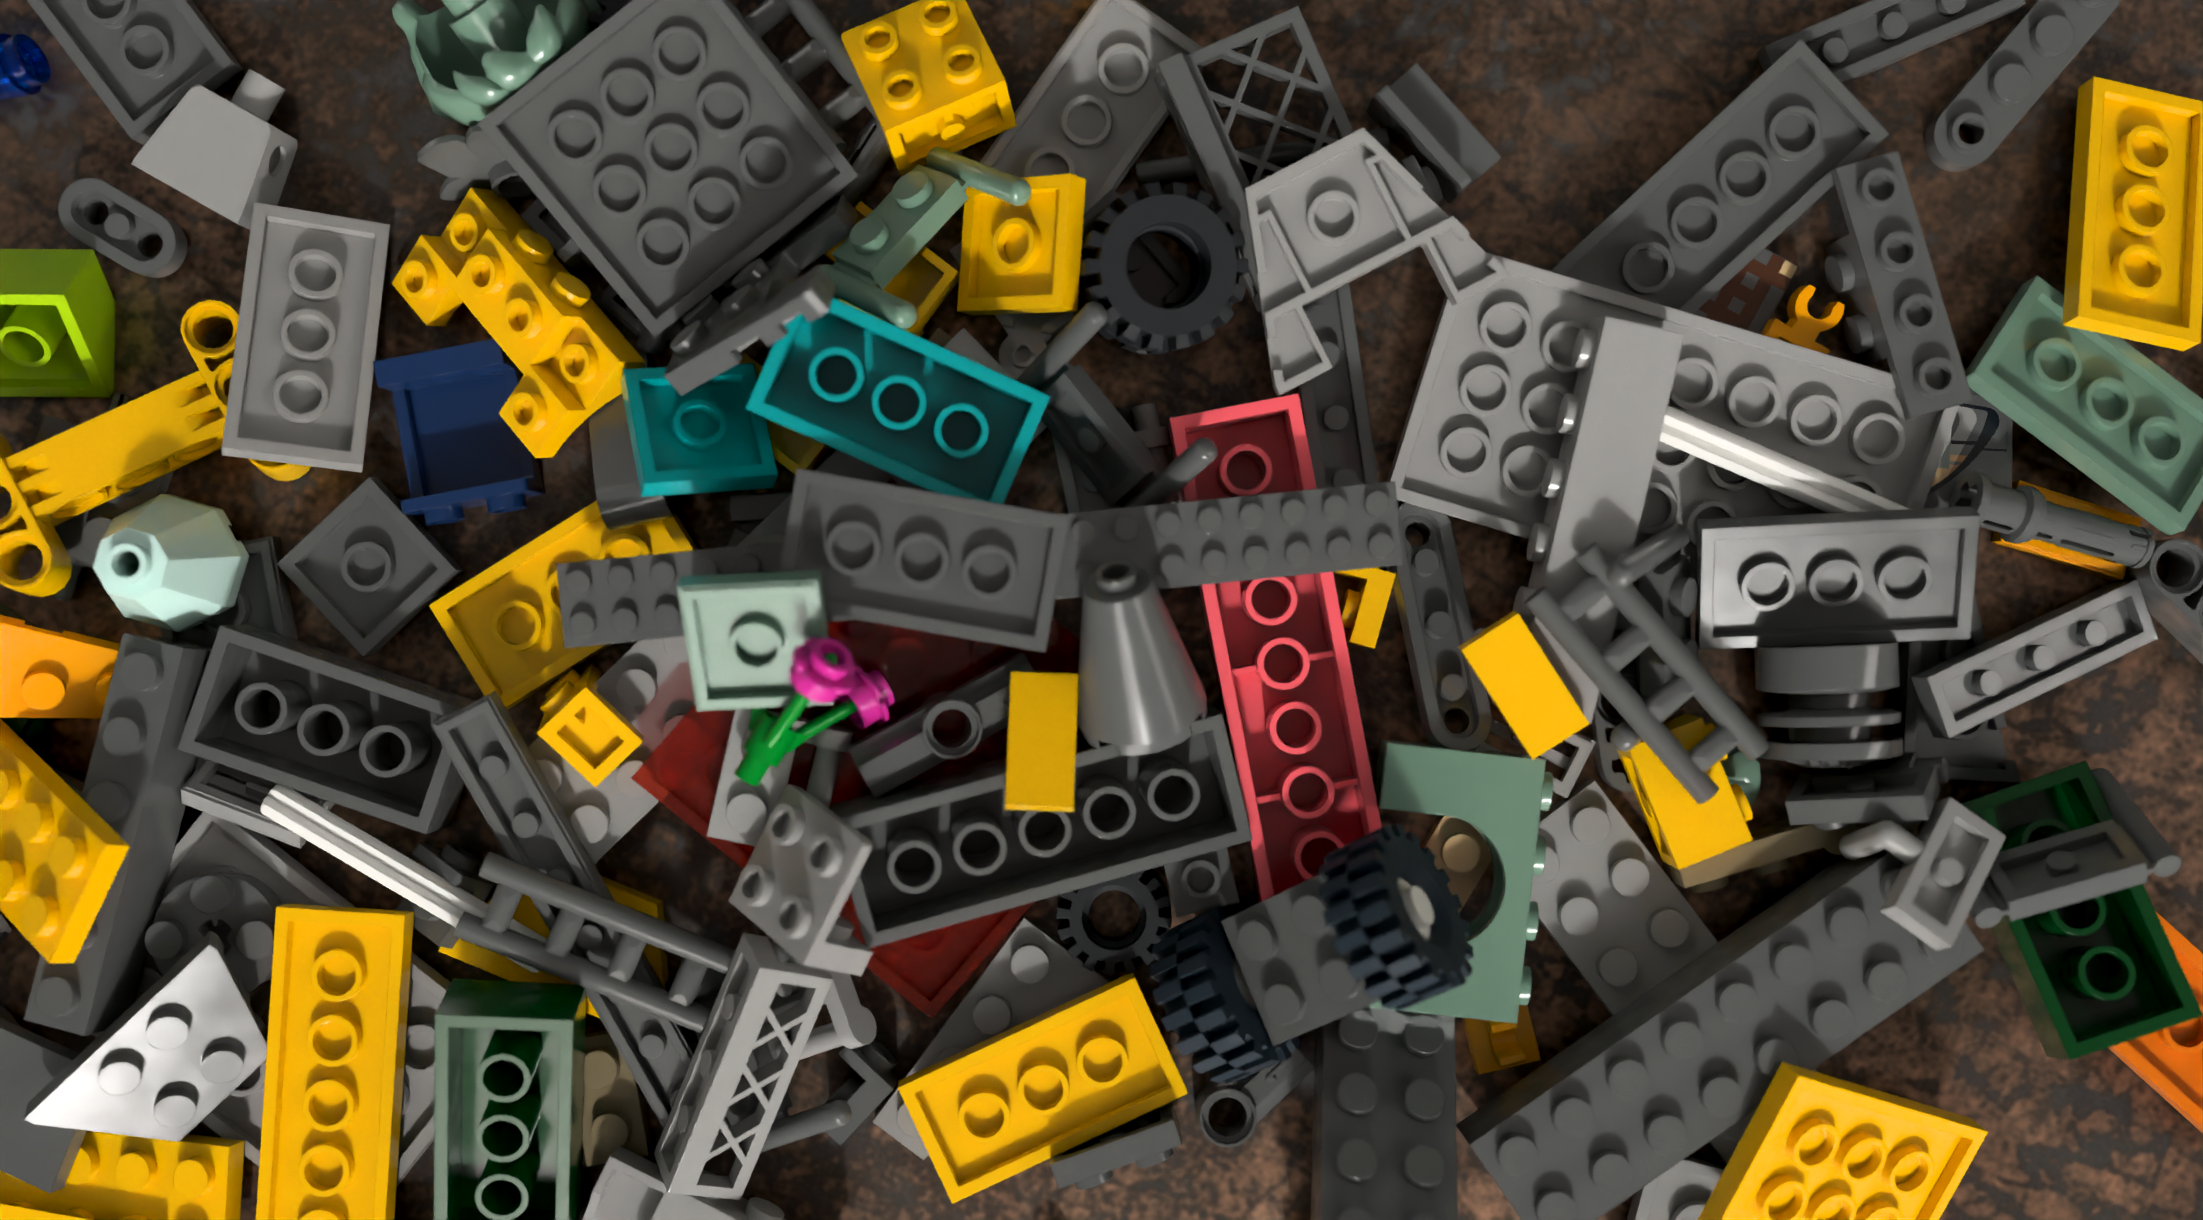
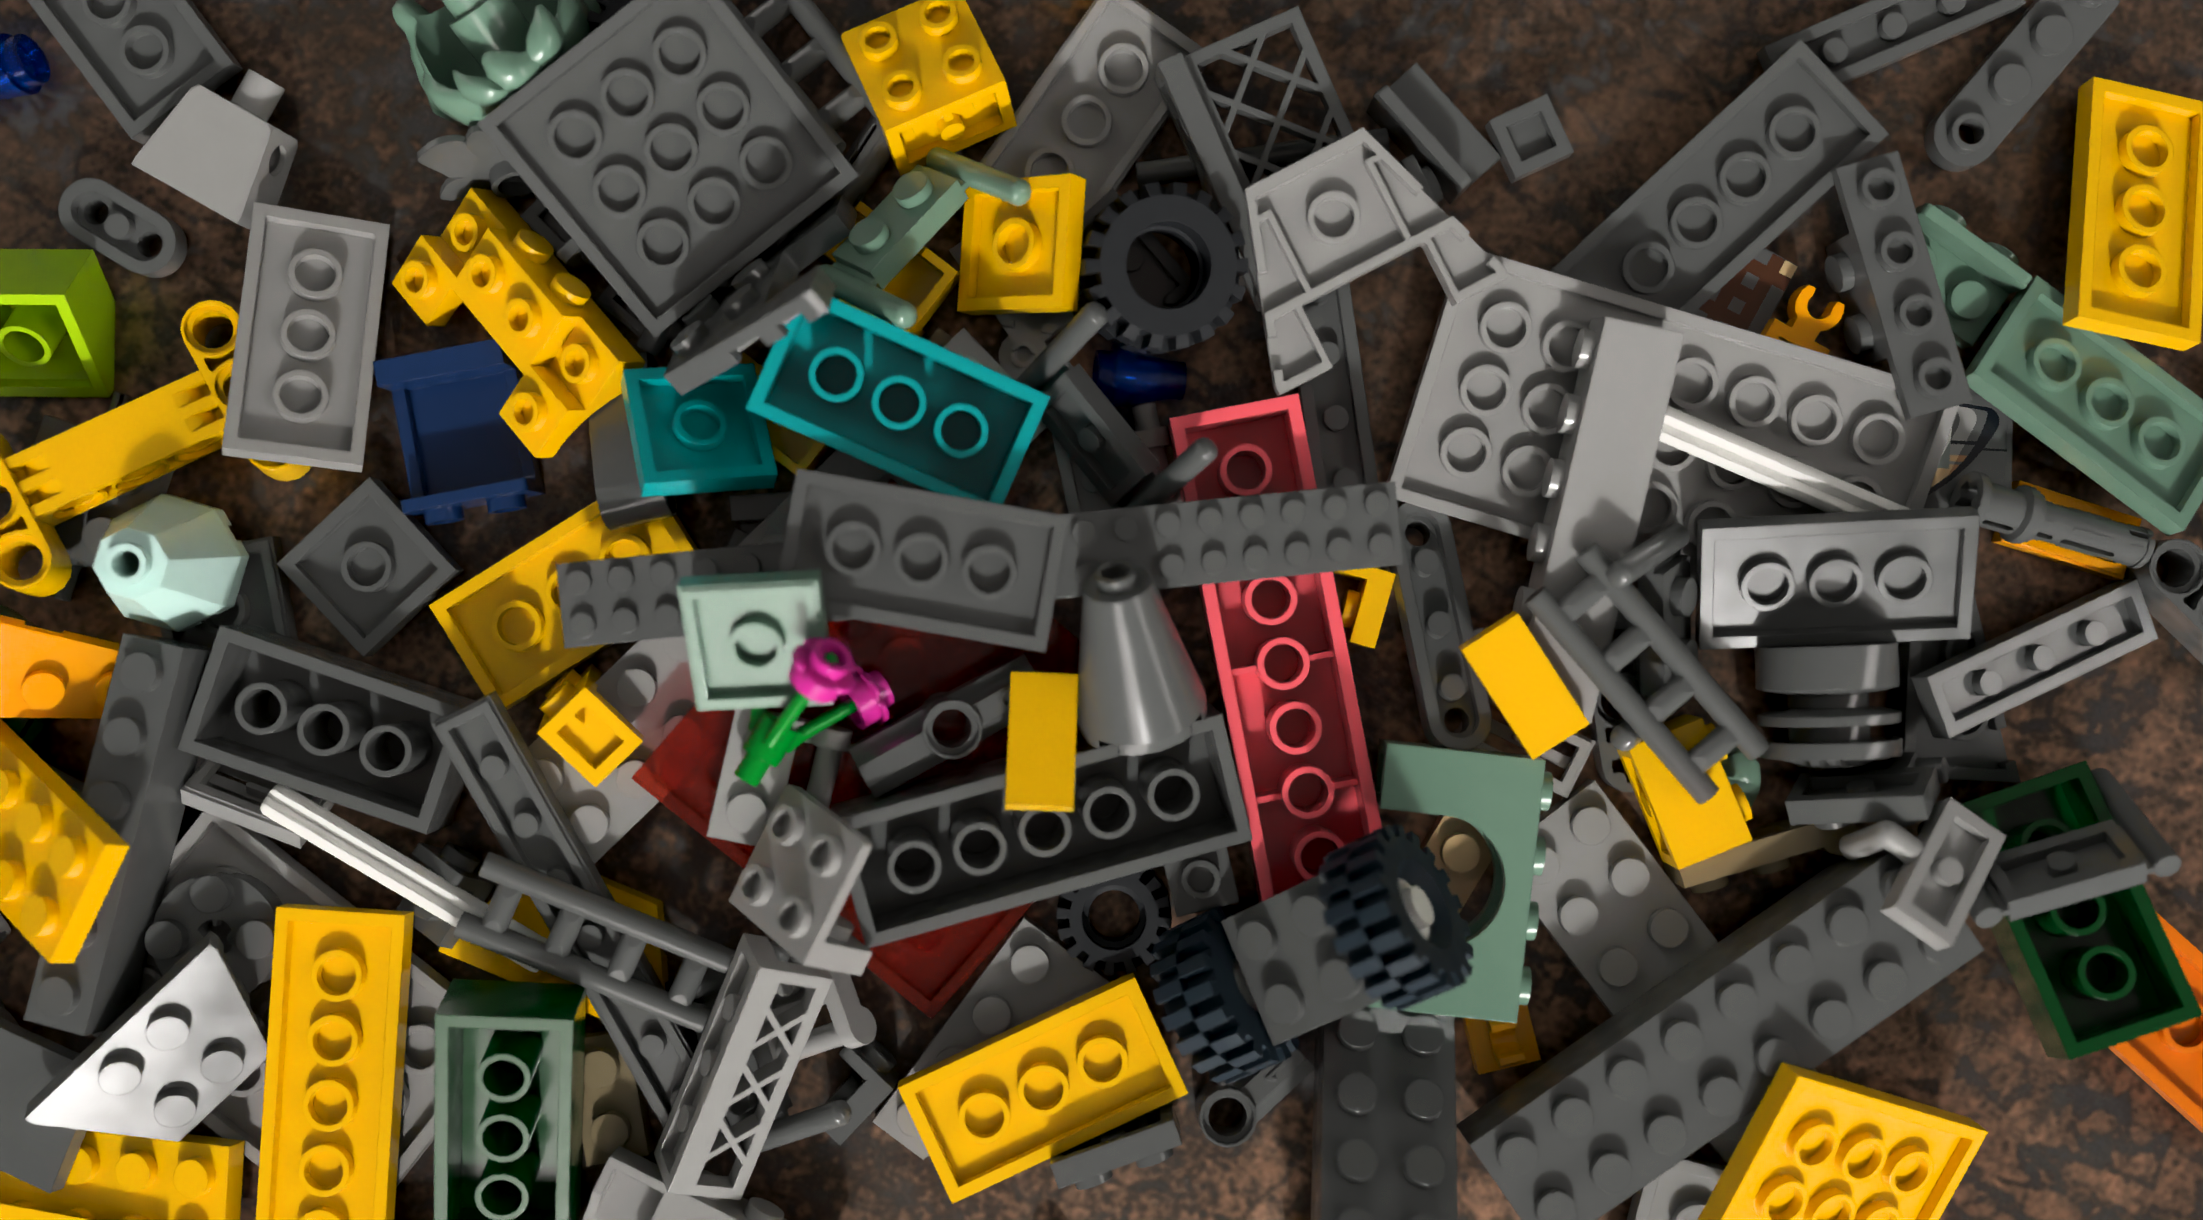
none -> clear blue cone [1091,344,1187,407]
none -> dark grey plate [1484,94,1574,184]
none -> sand green bracket [1915,203,2032,349]

